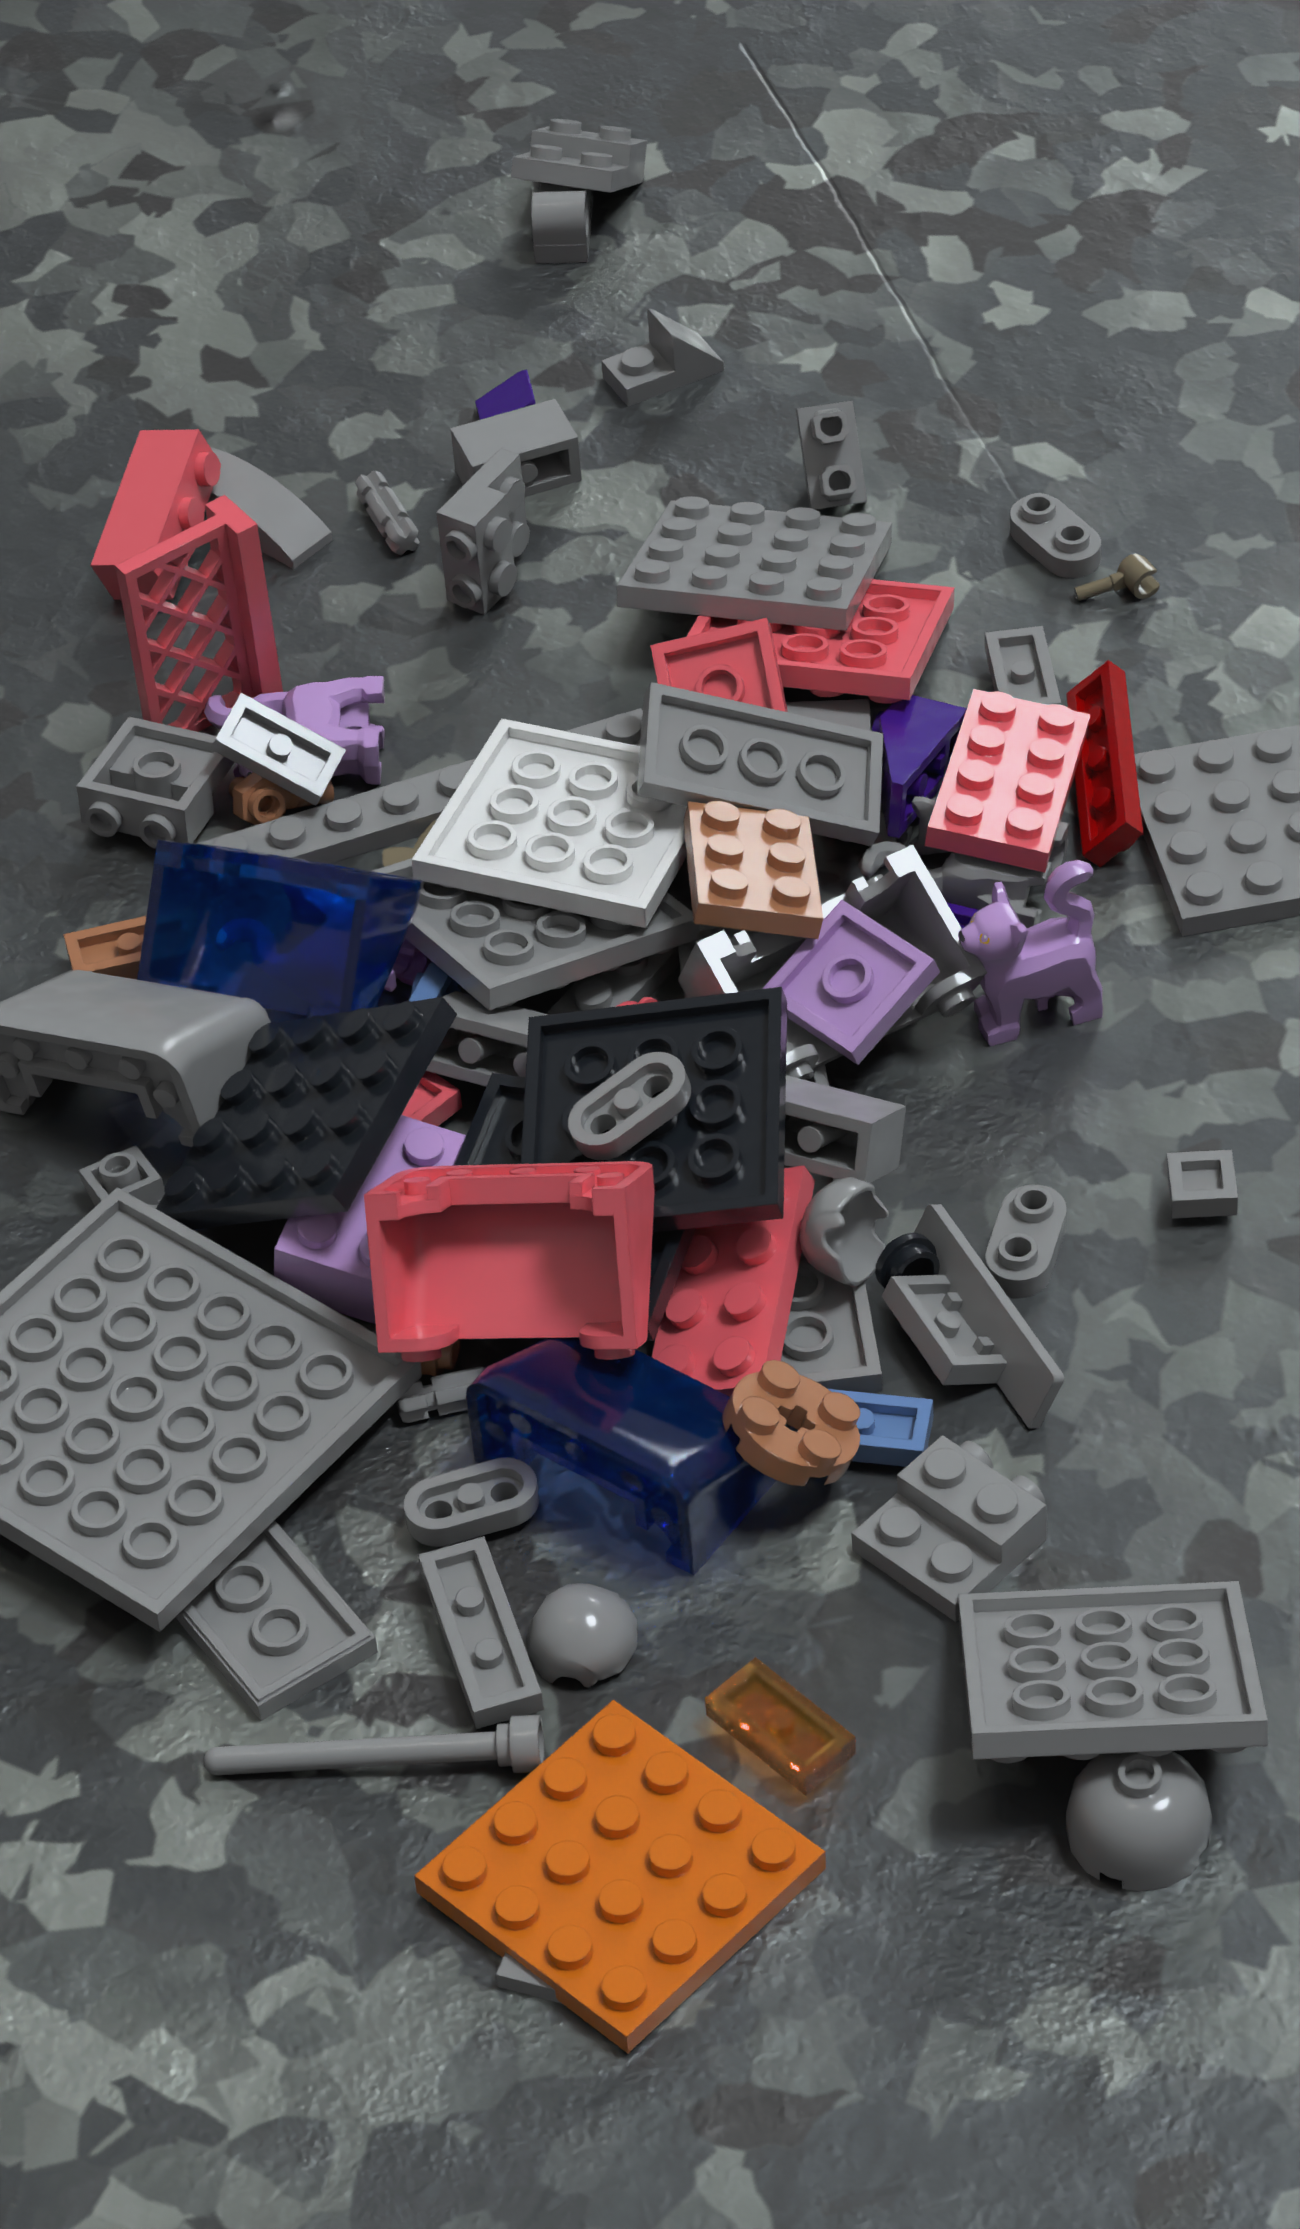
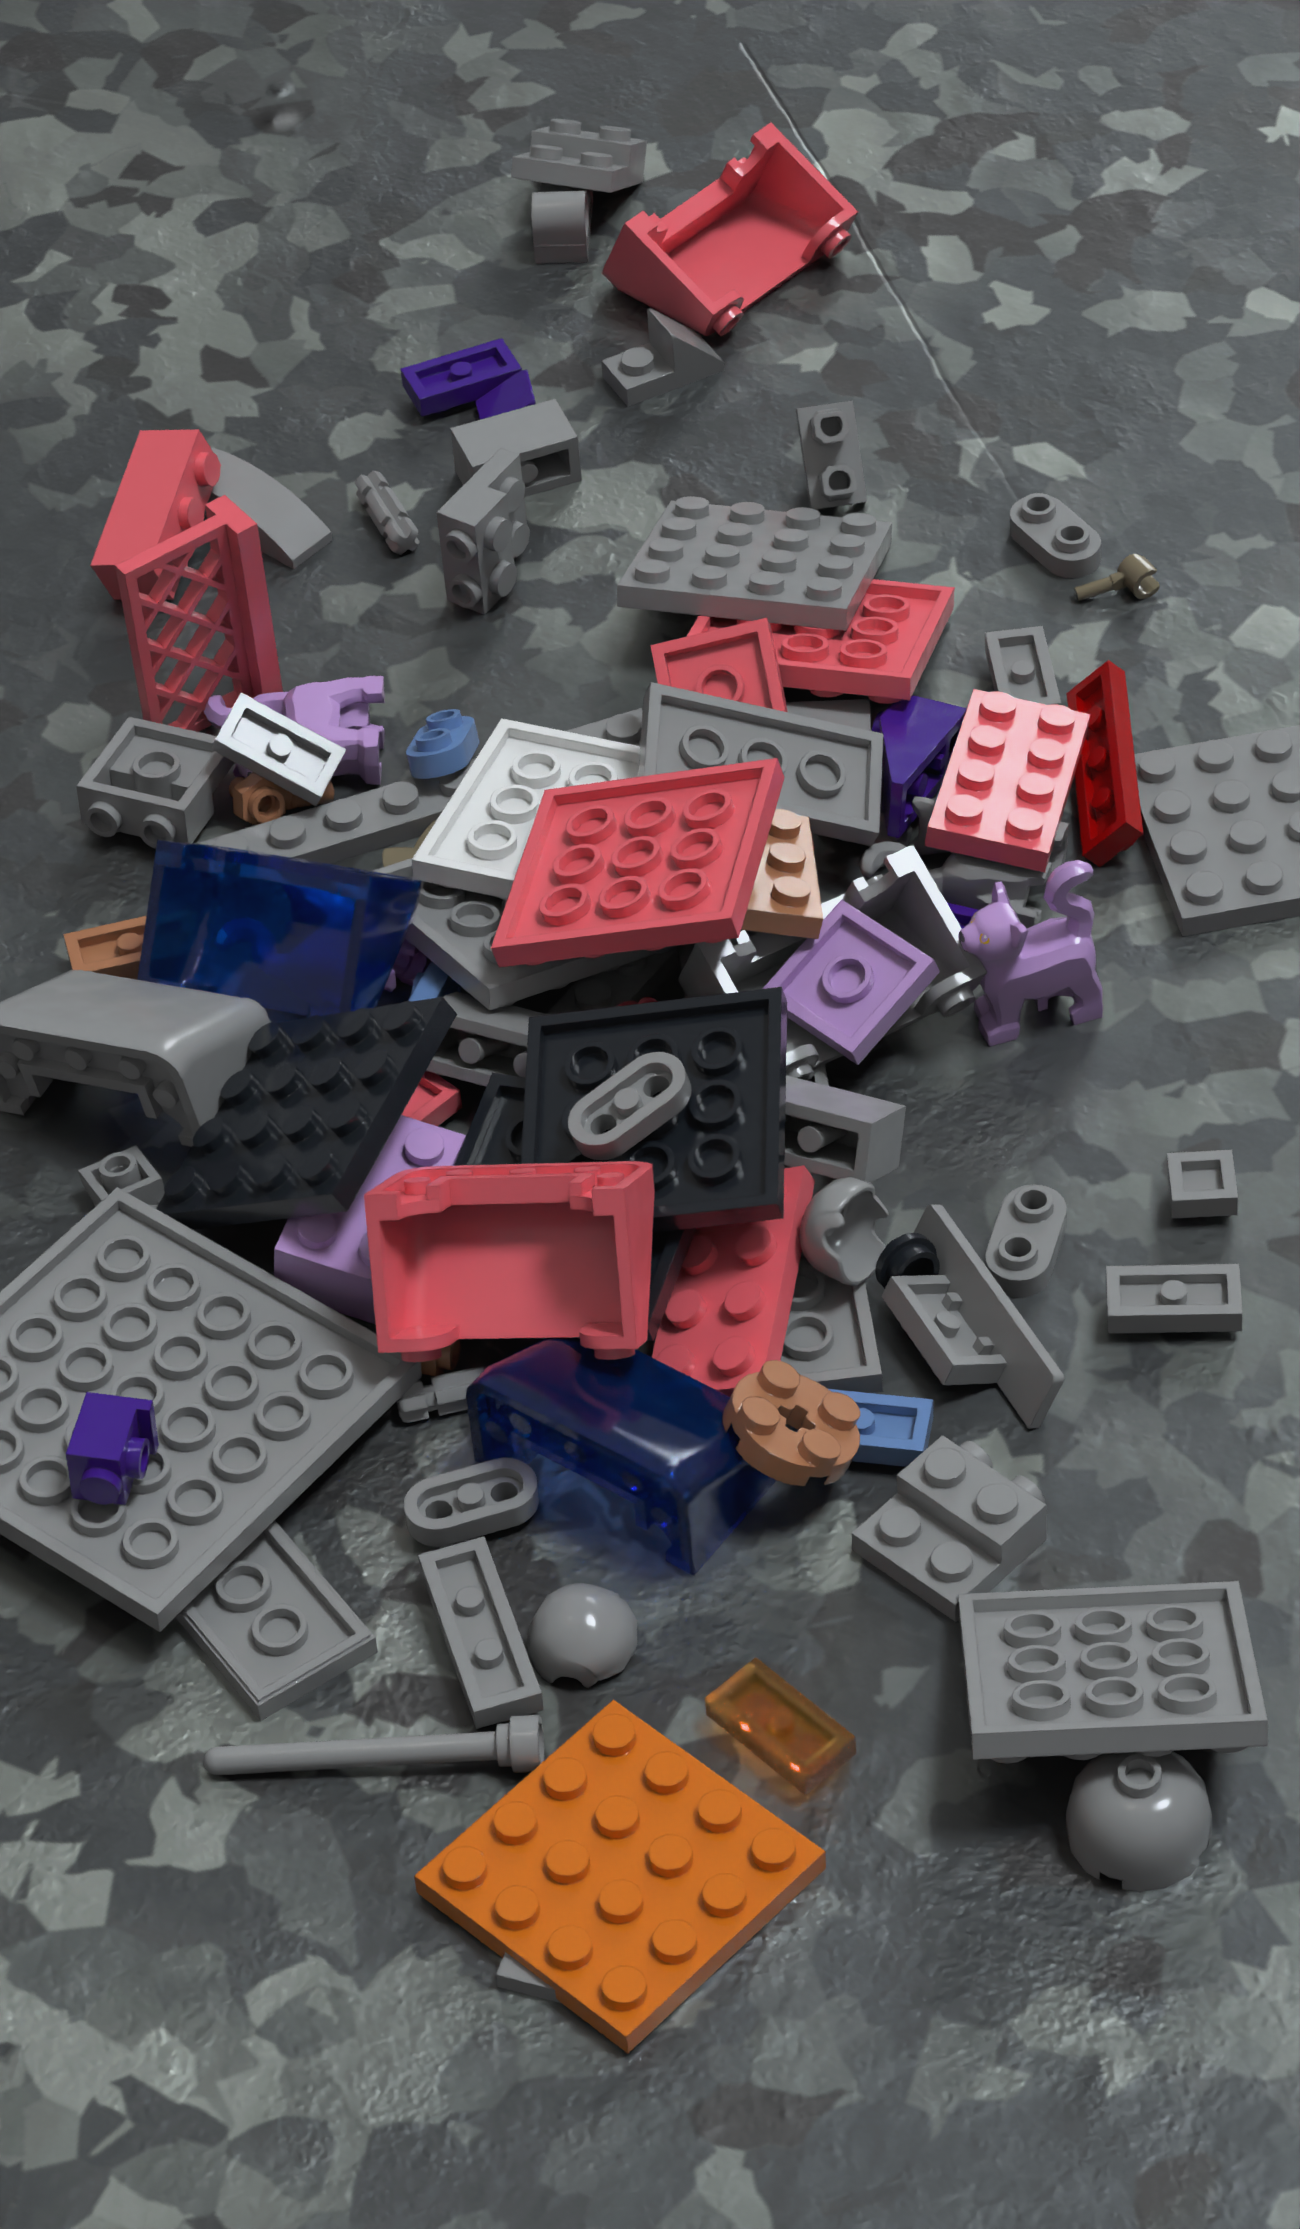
none -> dark purple brick [66,1392,159,1505]
none -> dark purple plate [400,338,522,416]
none -> medium blue plate [406,709,480,779]
none -> coral plate [491,758,785,968]
none -> coral windscreen [602,122,858,336]
none -> light grey plate [1106,1264,1243,1334]

